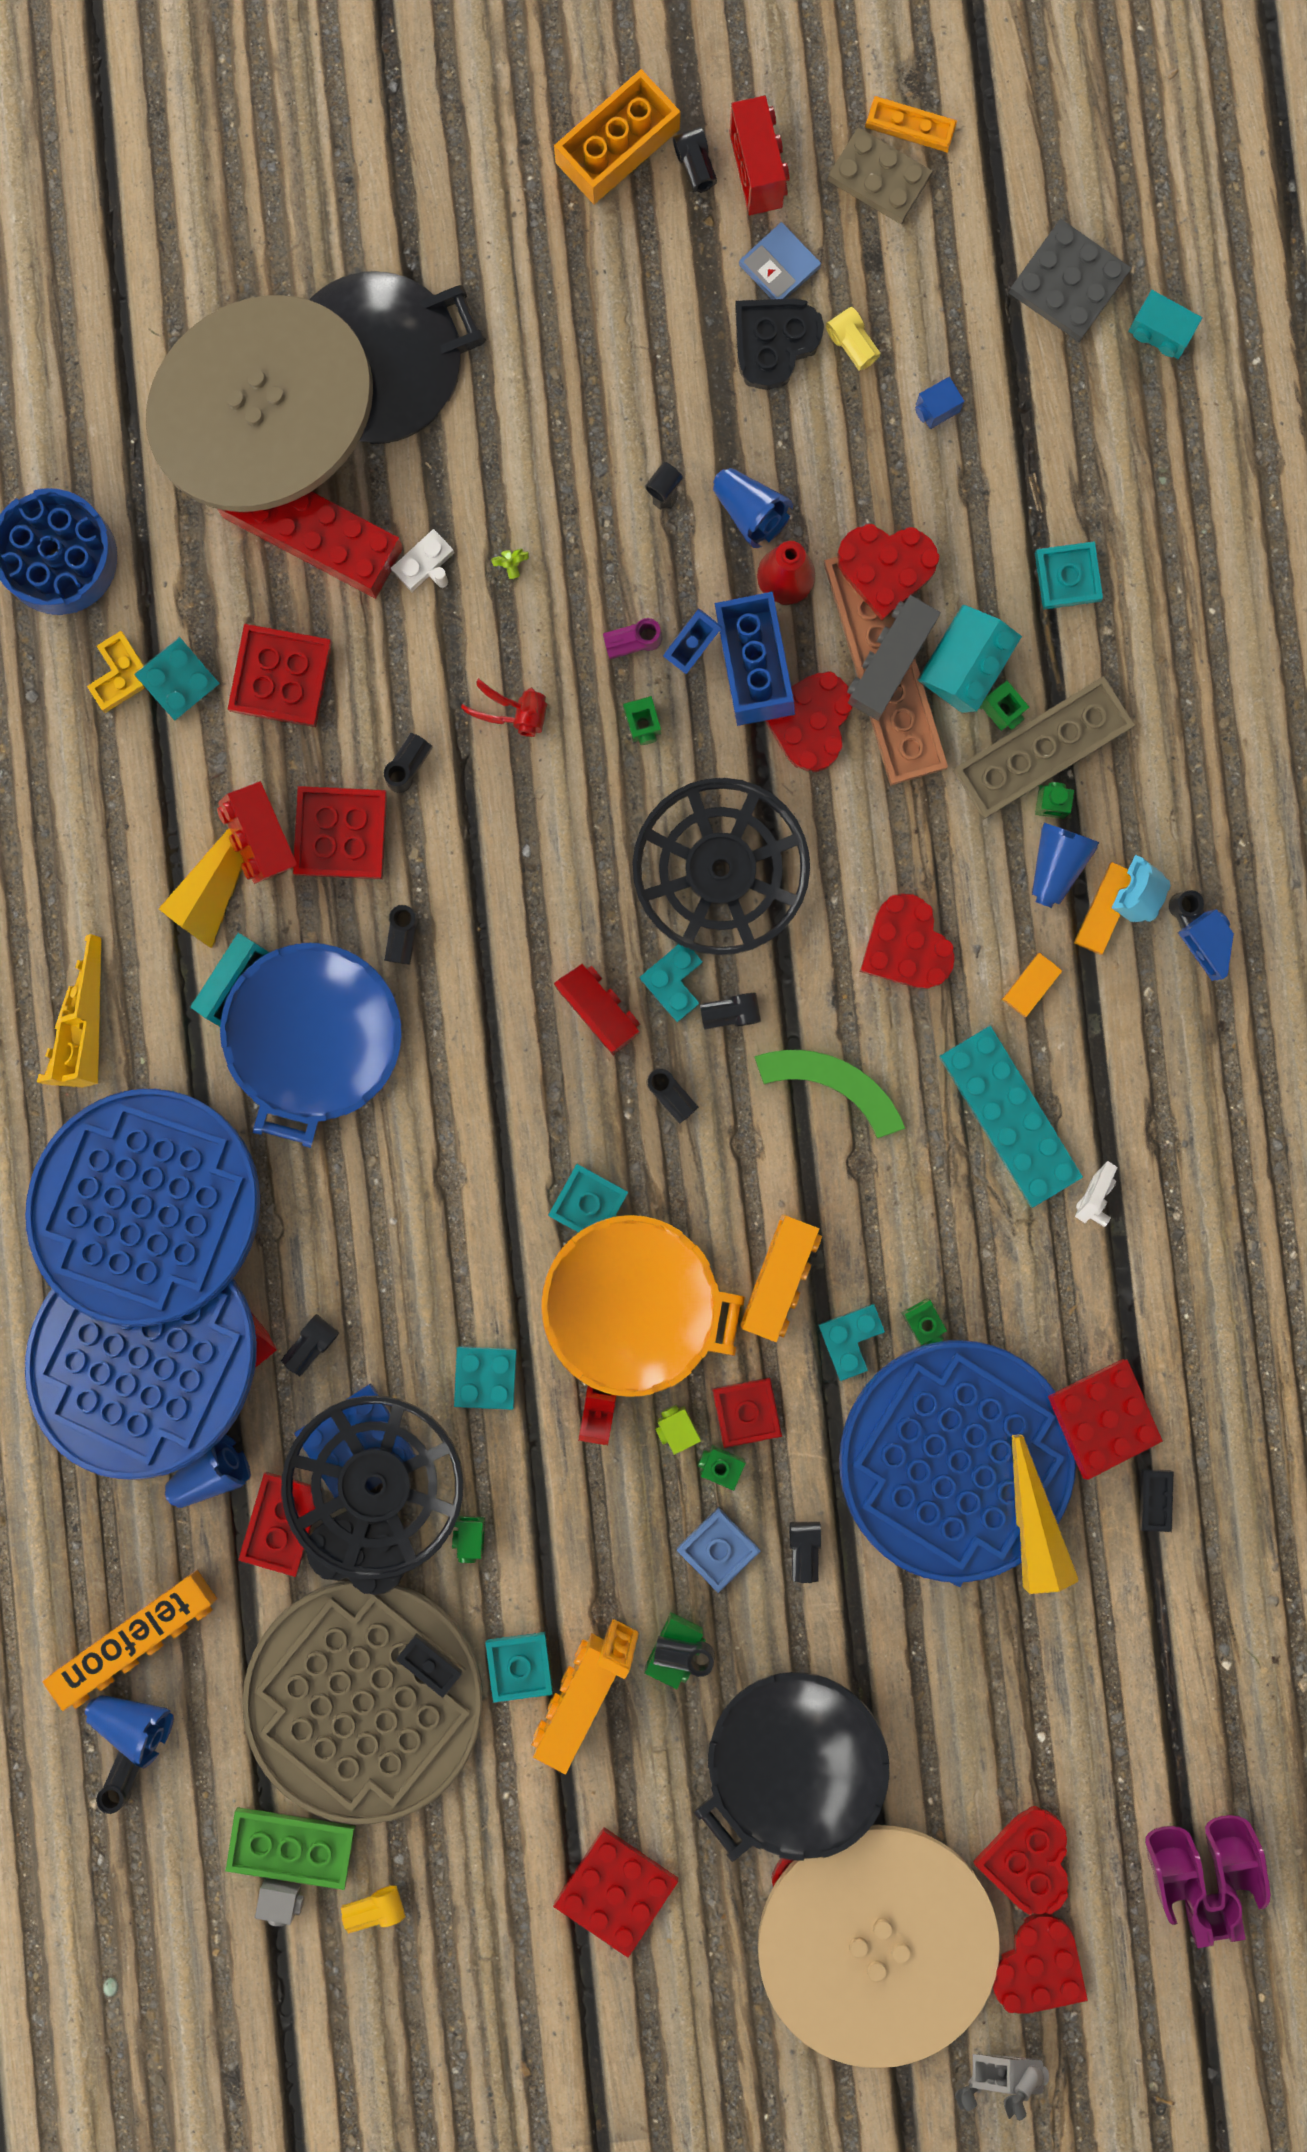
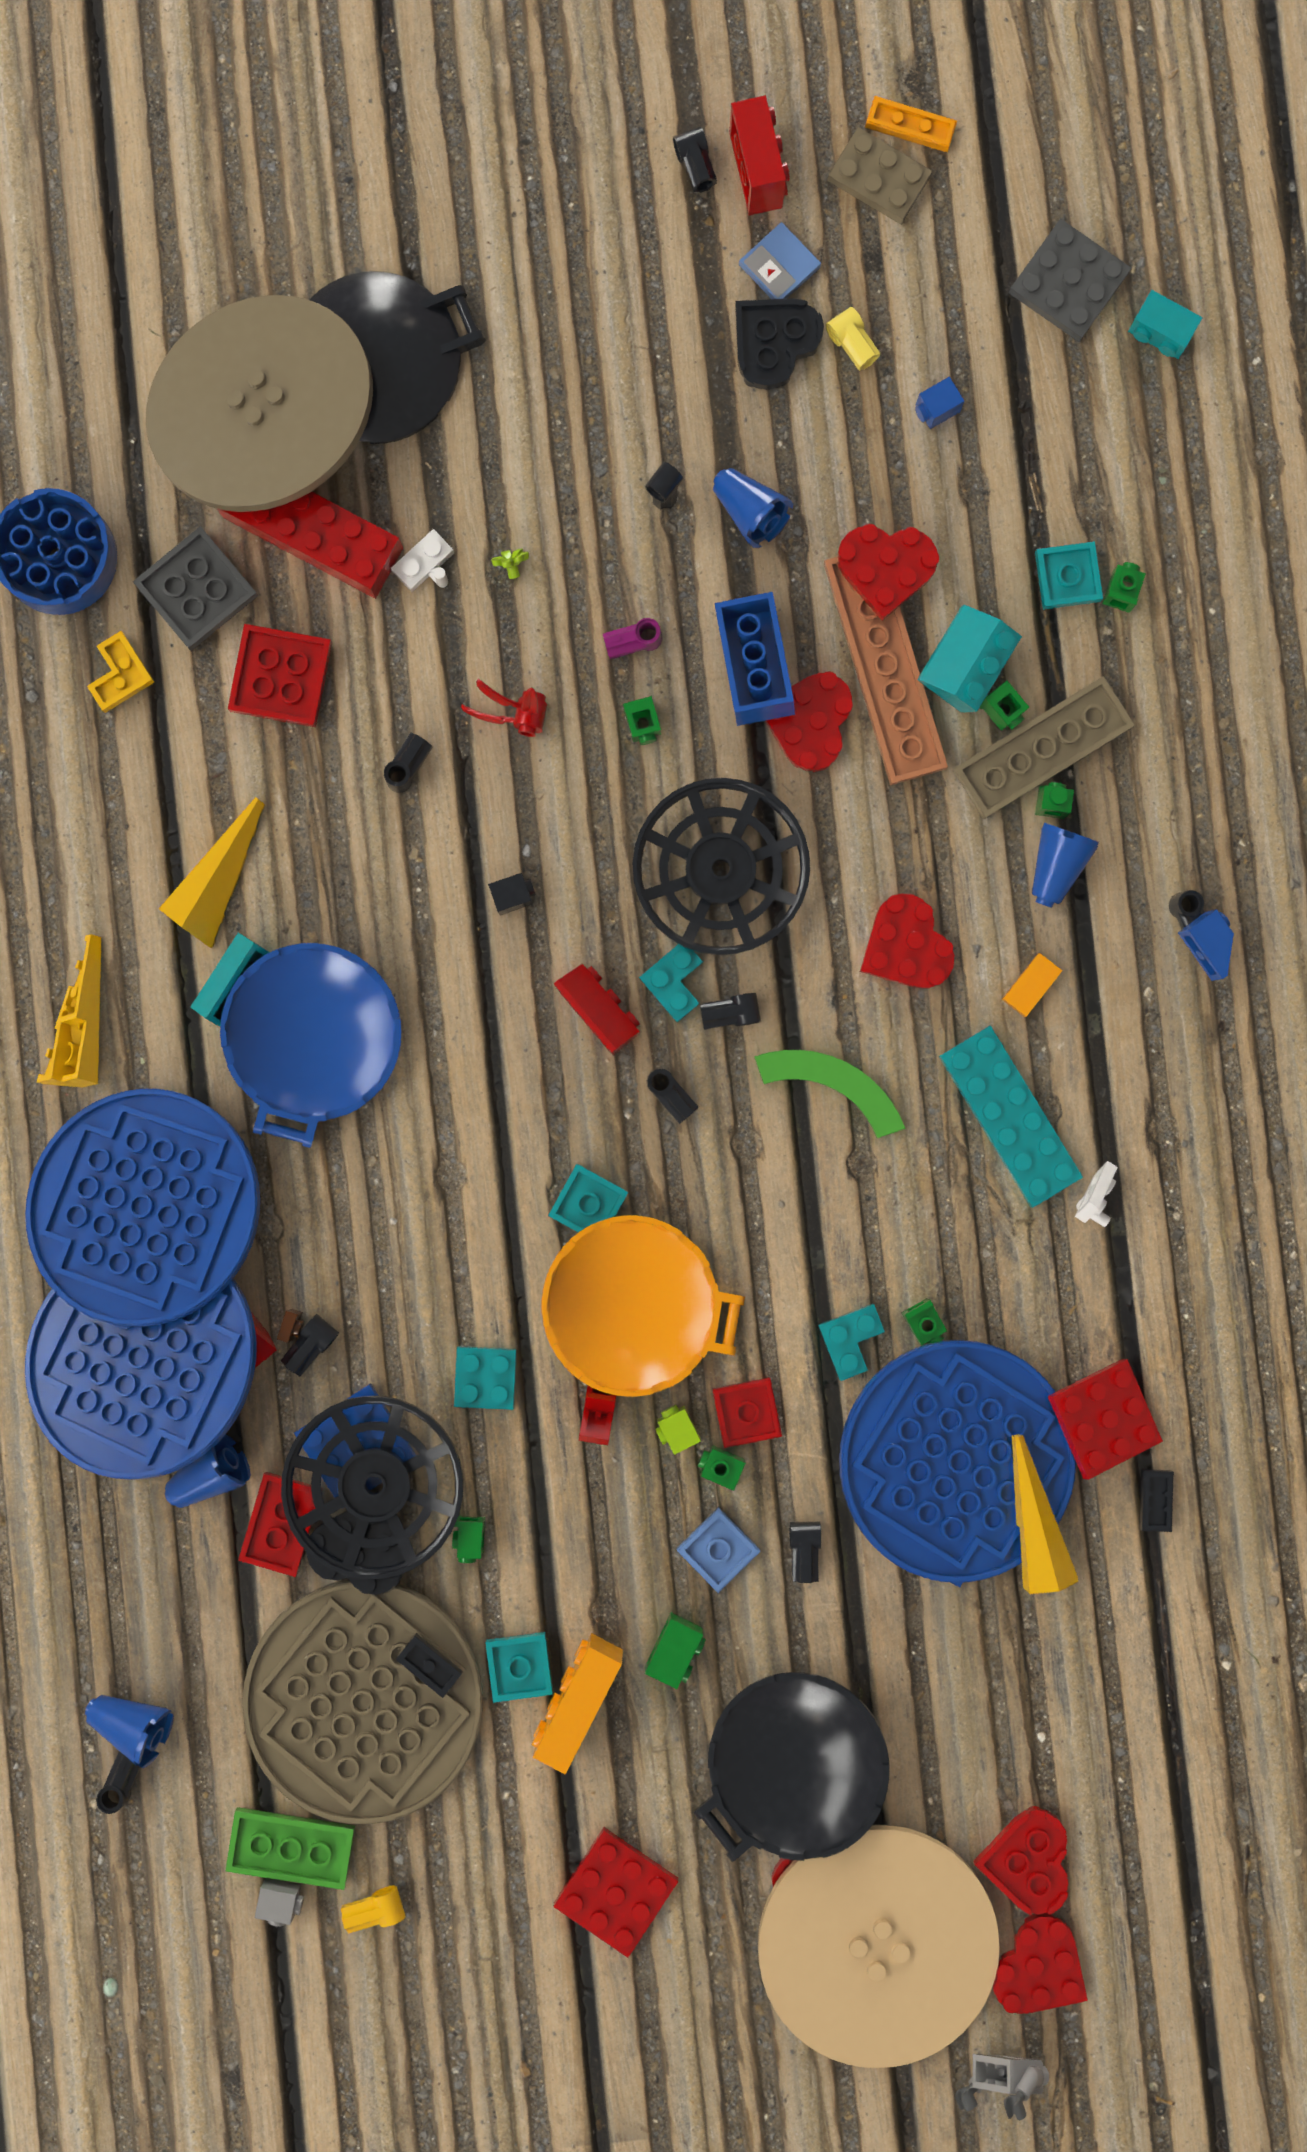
light orange brick [42,1570,218,1711] -> none
teal plate [134,636,220,721] -> none
red brick [217,781,297,884] -> none
red plate [293,786,387,879] -> none
black piece [384,905,419,965] -> none
light orange brick [554,69,680,205] -> none
light orange tile [597,1619,639,1679] -> none
black piece [653,1636,715,1677] -> none
blue slope [663,609,722,674] -> none
light orange brick [740,1214,822,1342] -> none
red cone [757,541,816,605] -> none
dark grey brick [847,595,941,721] -> none
light orange tile [1074,862,1131,955] -> none
medium azure cylinder [1112,855,1171,922] -> none
magenta piece [1145,1815,1271,1948] -> none
none -> dark grey plate [133,526,258,651]
none -> reddish brown plate [277,1309,304,1343]
none -> black brick [488,873,536,916]
none -> green brick [1102,562,1146,613]

